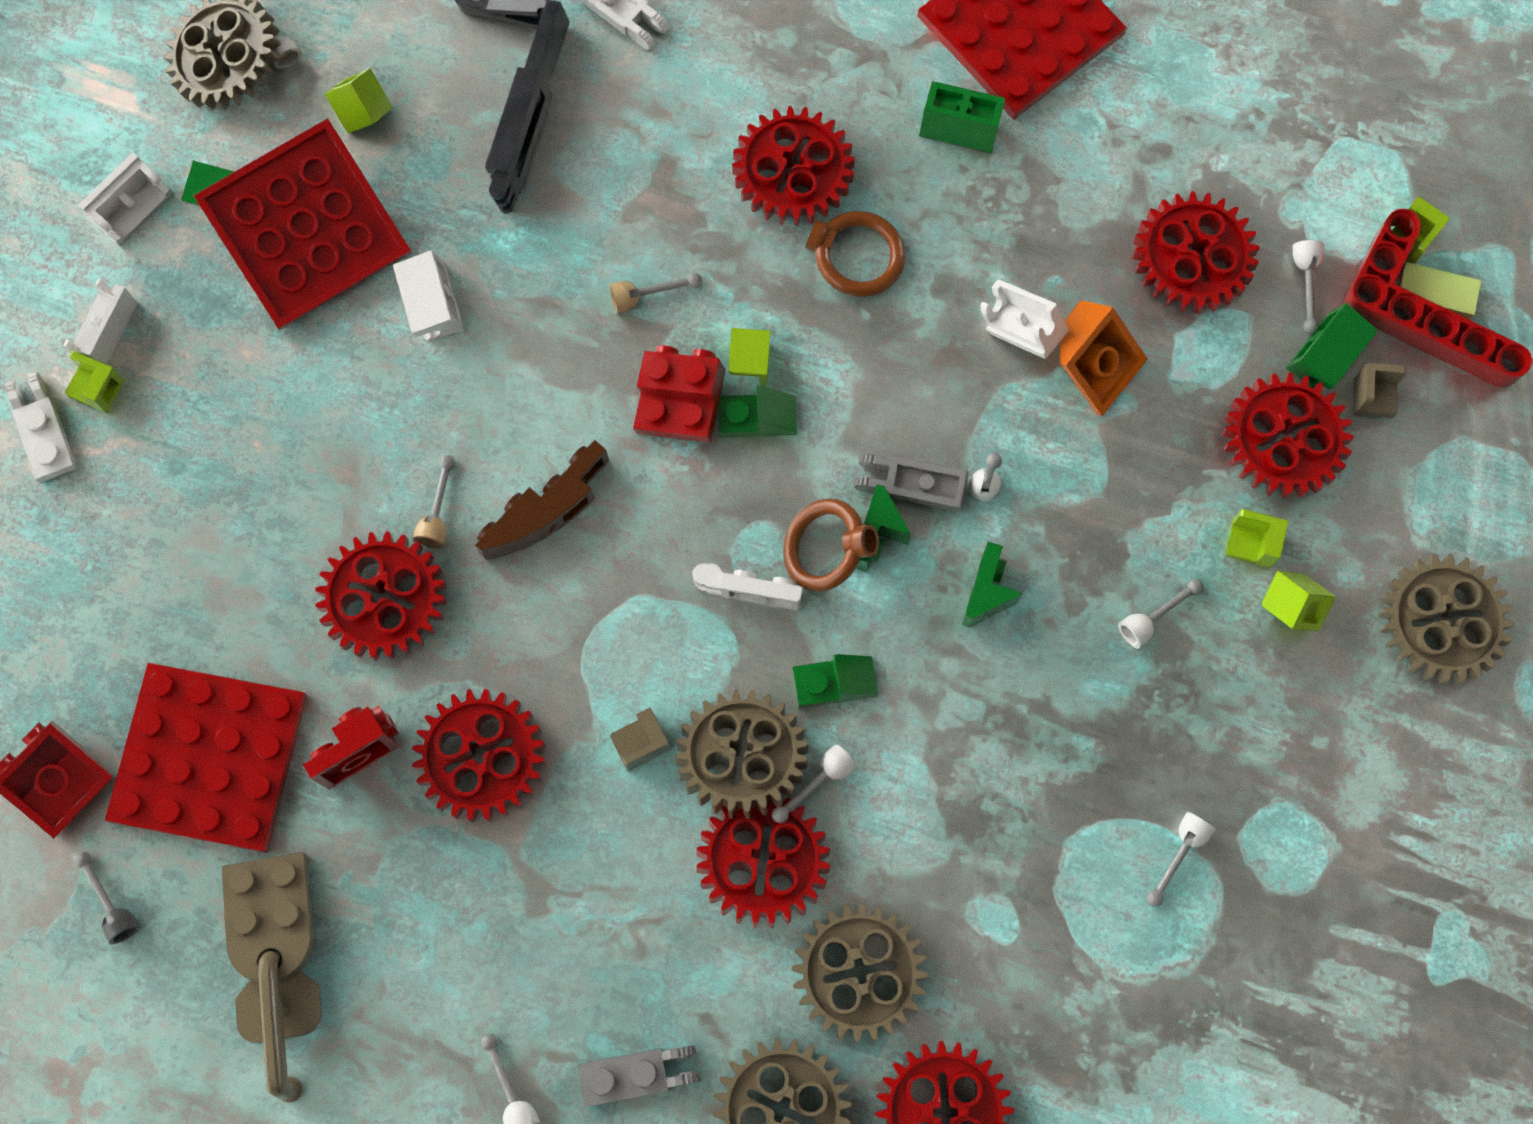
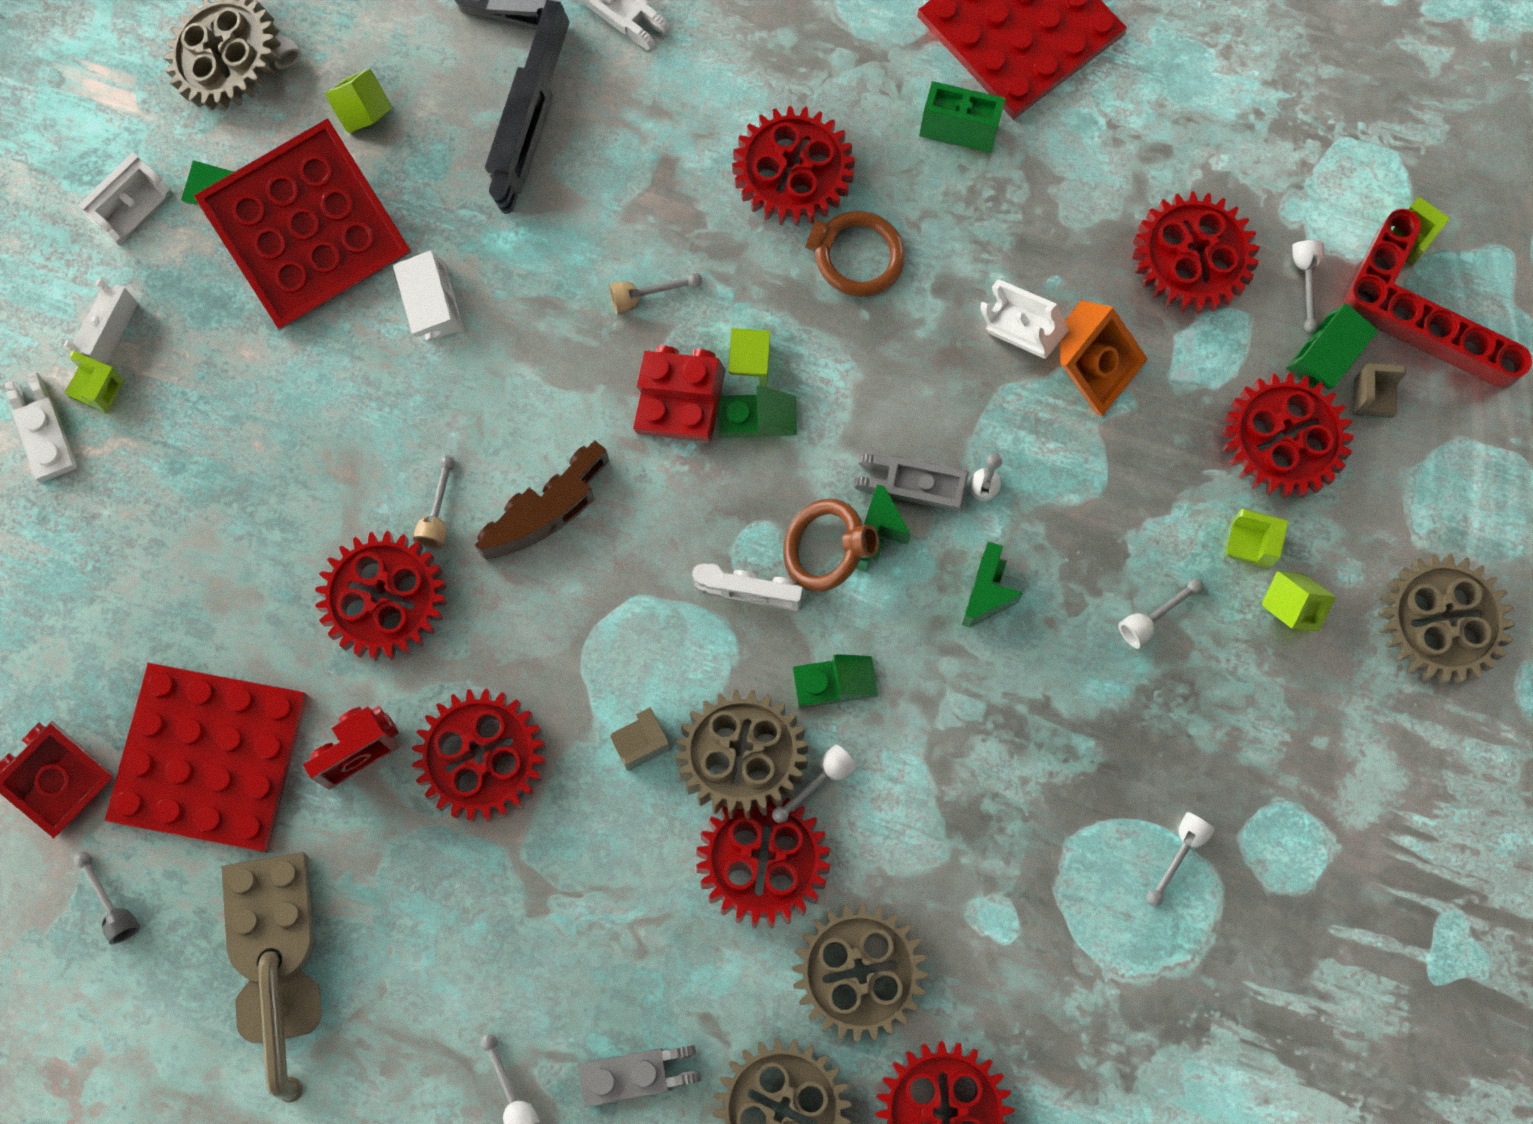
yellowish green tile [1398,262,1482,320] -> none

